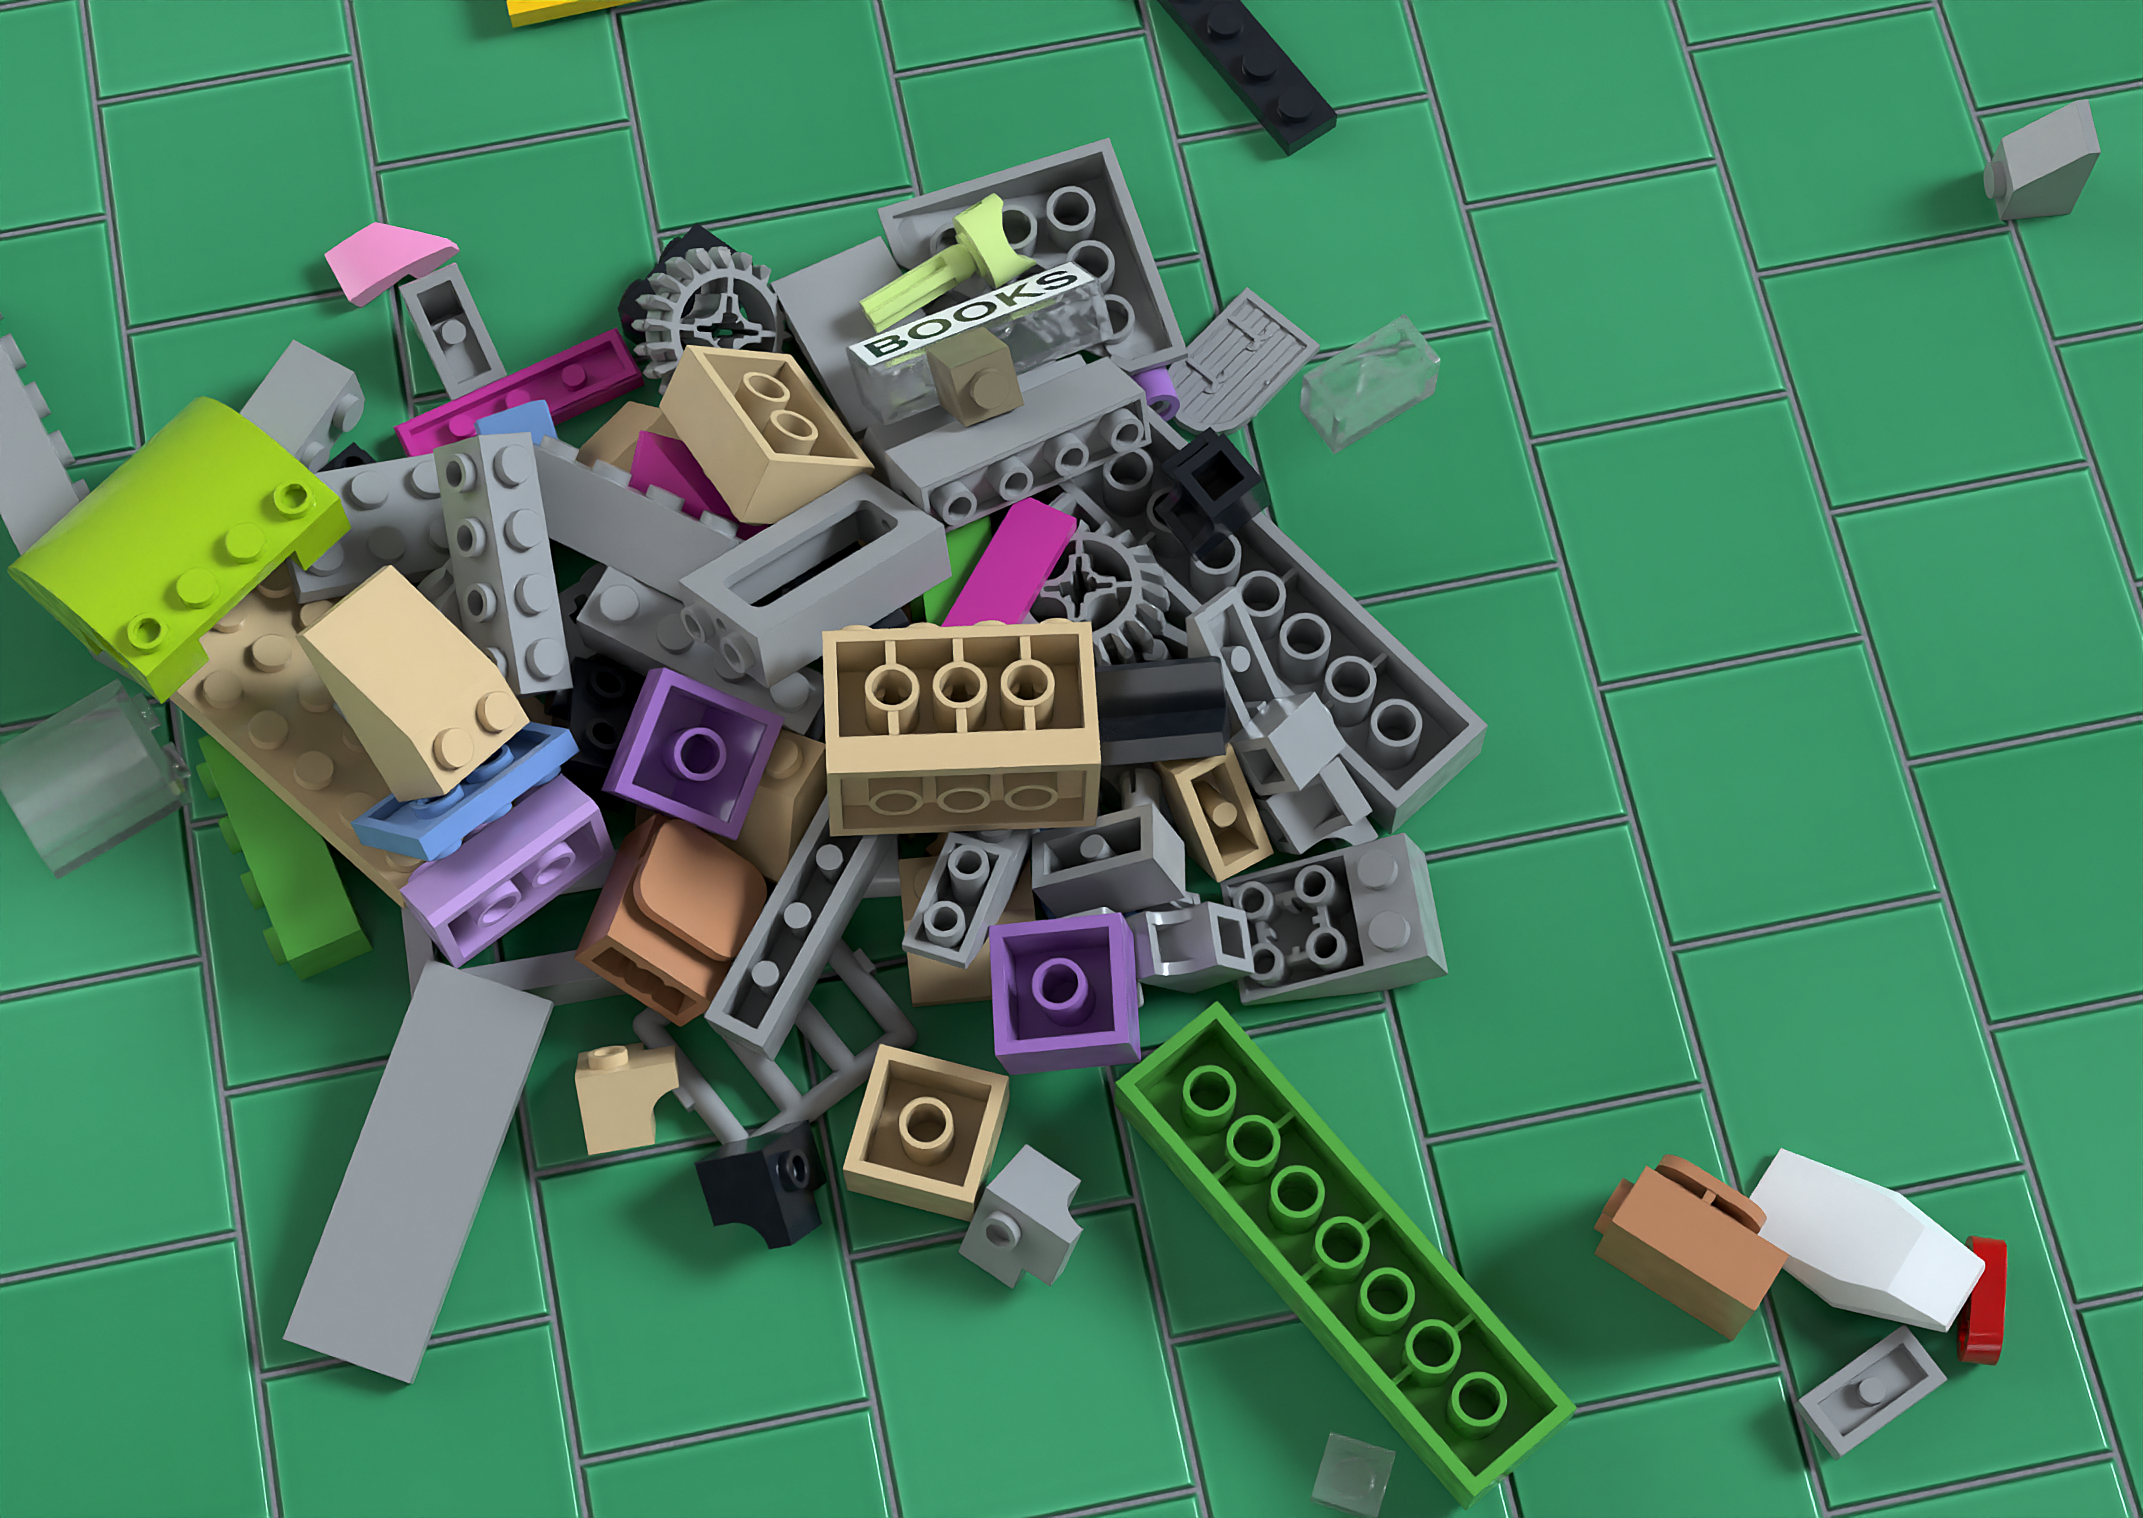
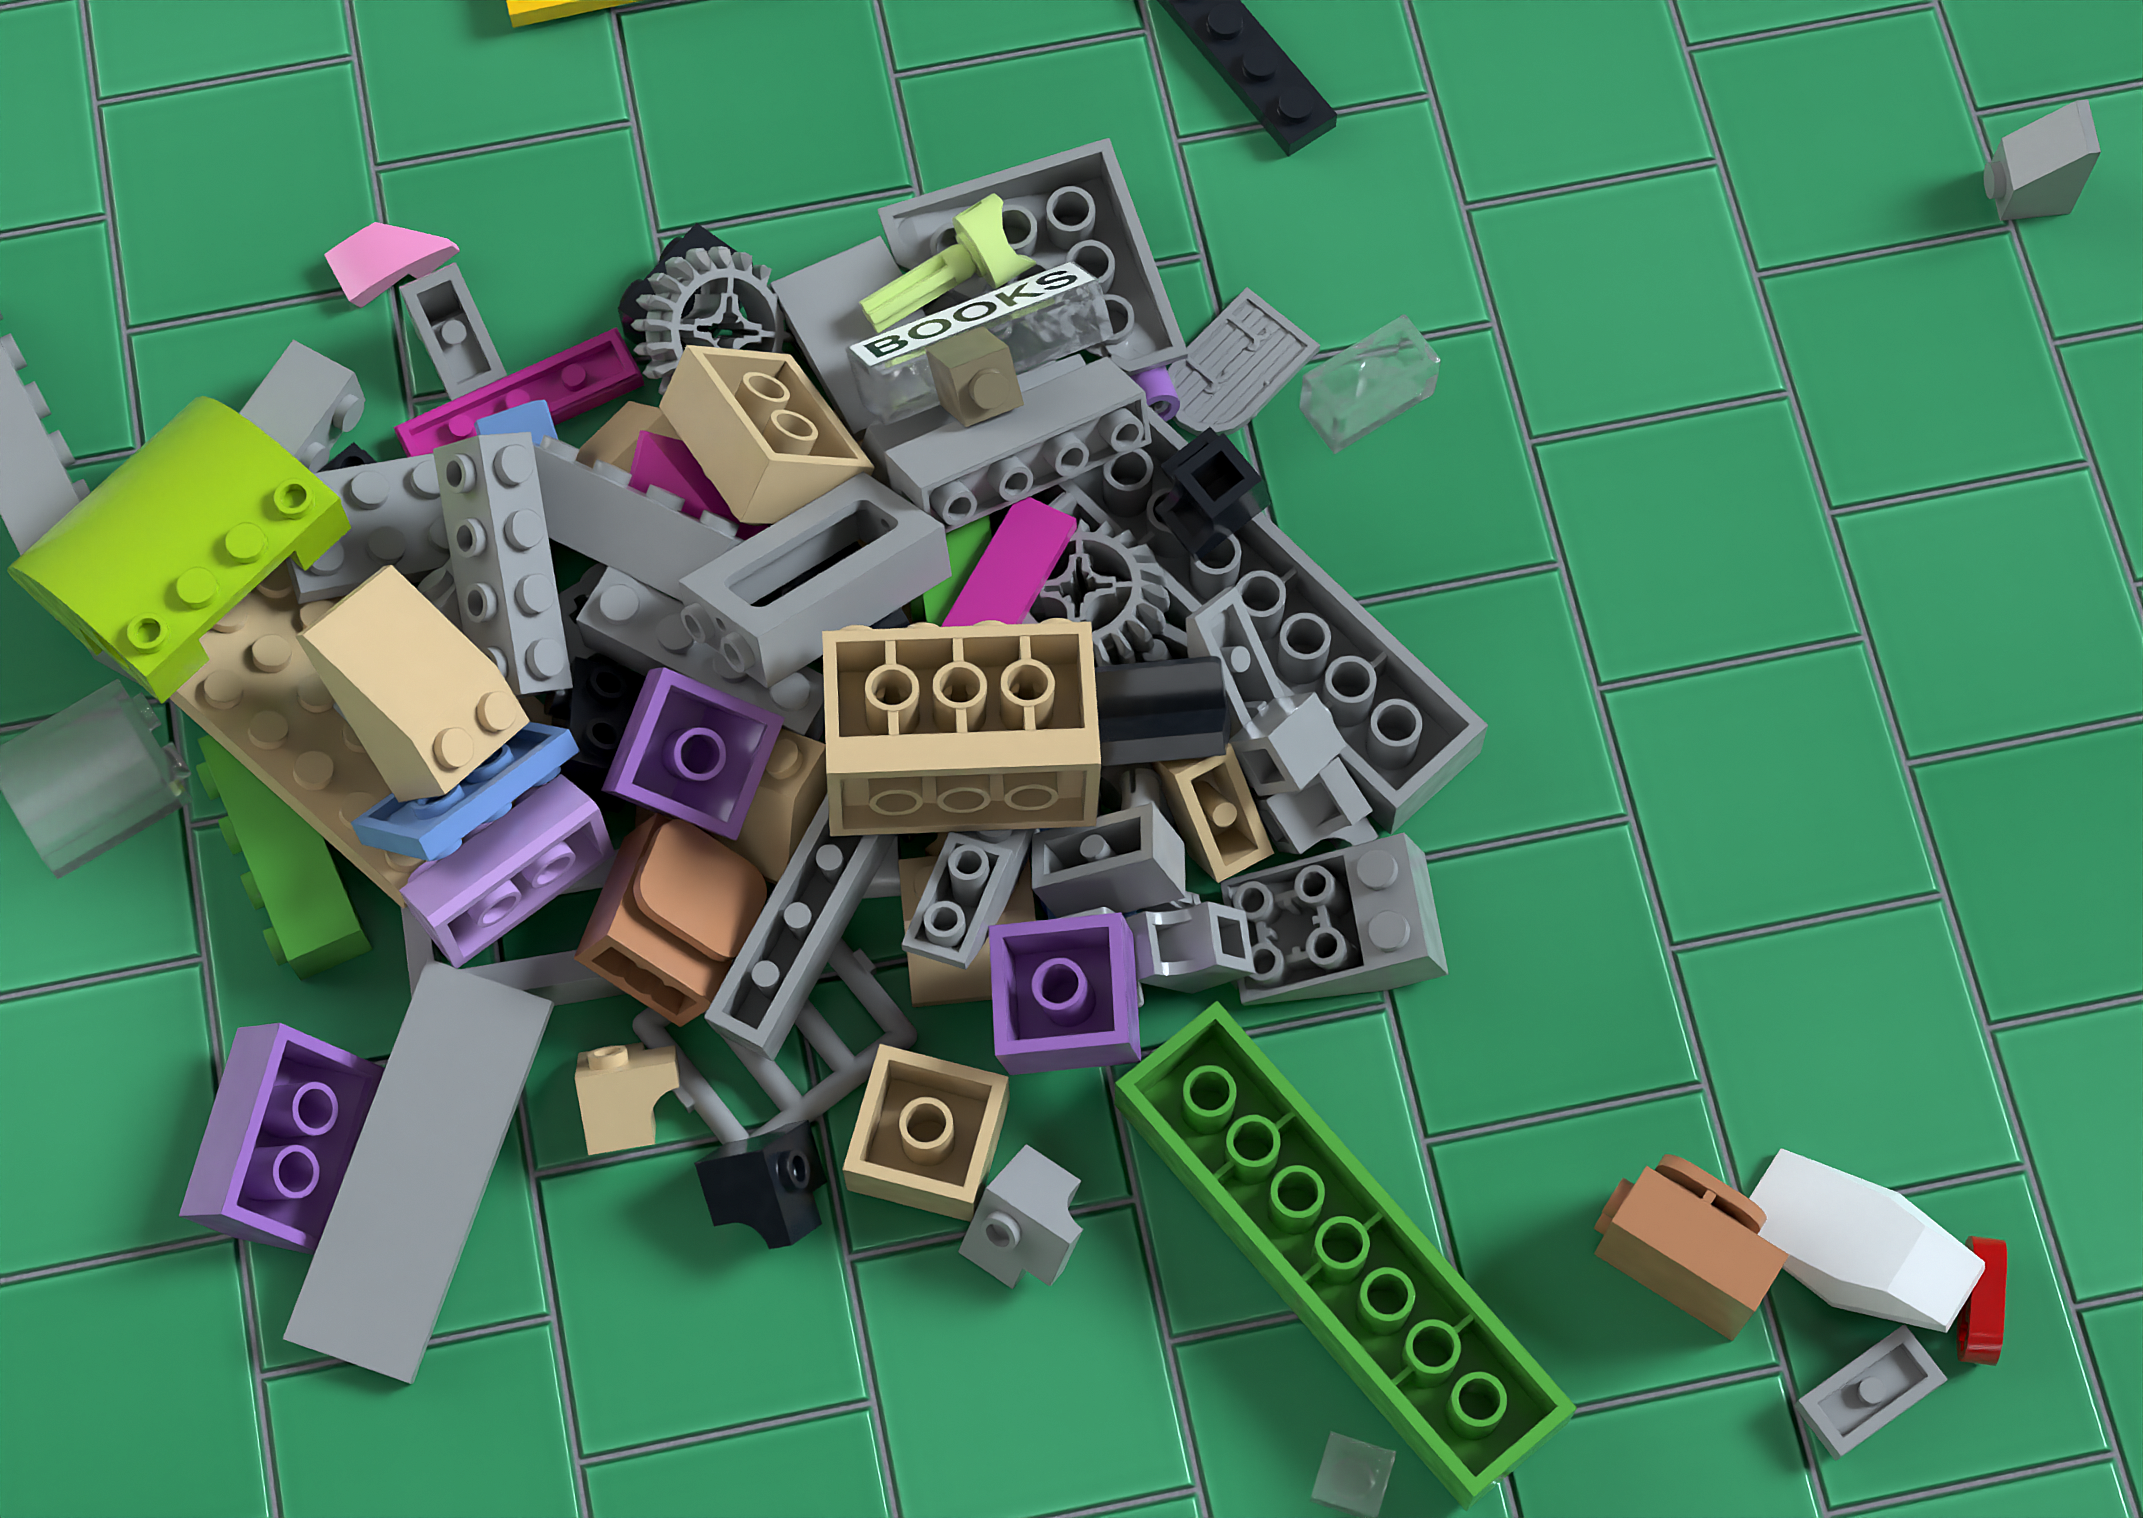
none -> medium lavender slope [179,1023,385,1255]

